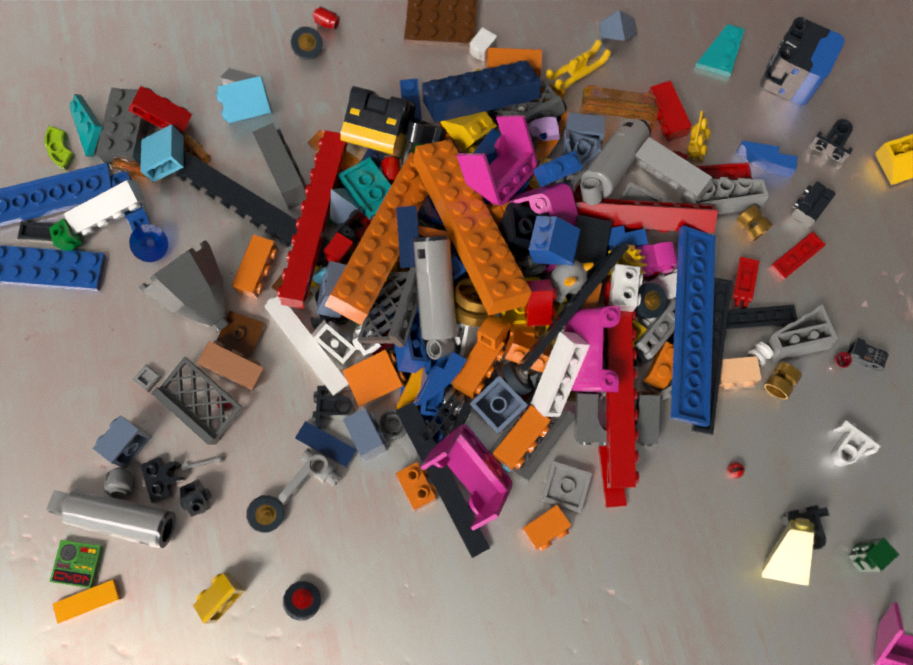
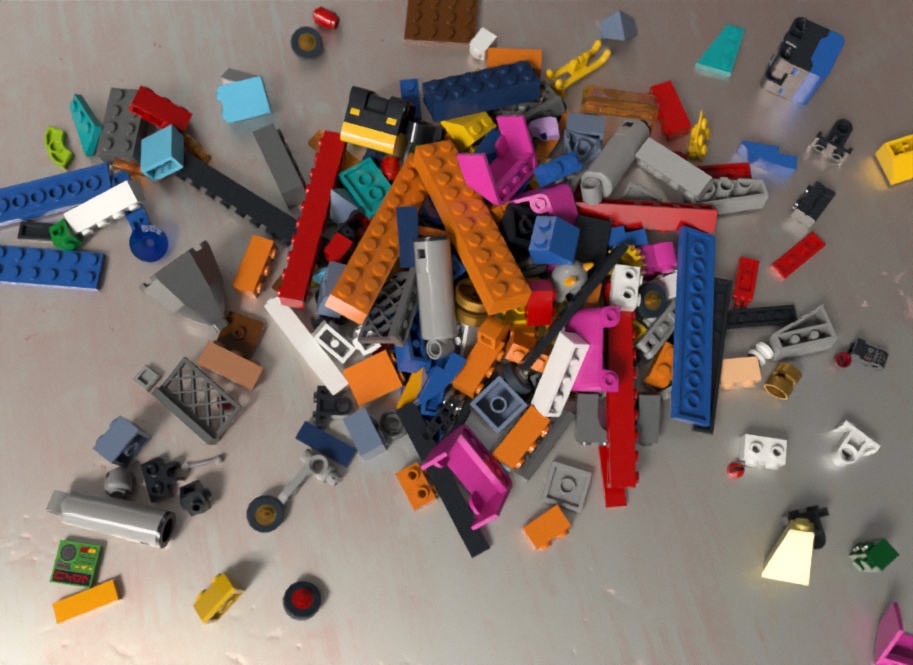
pearl gold wheel [736,205,773,241] -> none
none -> white brick [738,434,787,470]

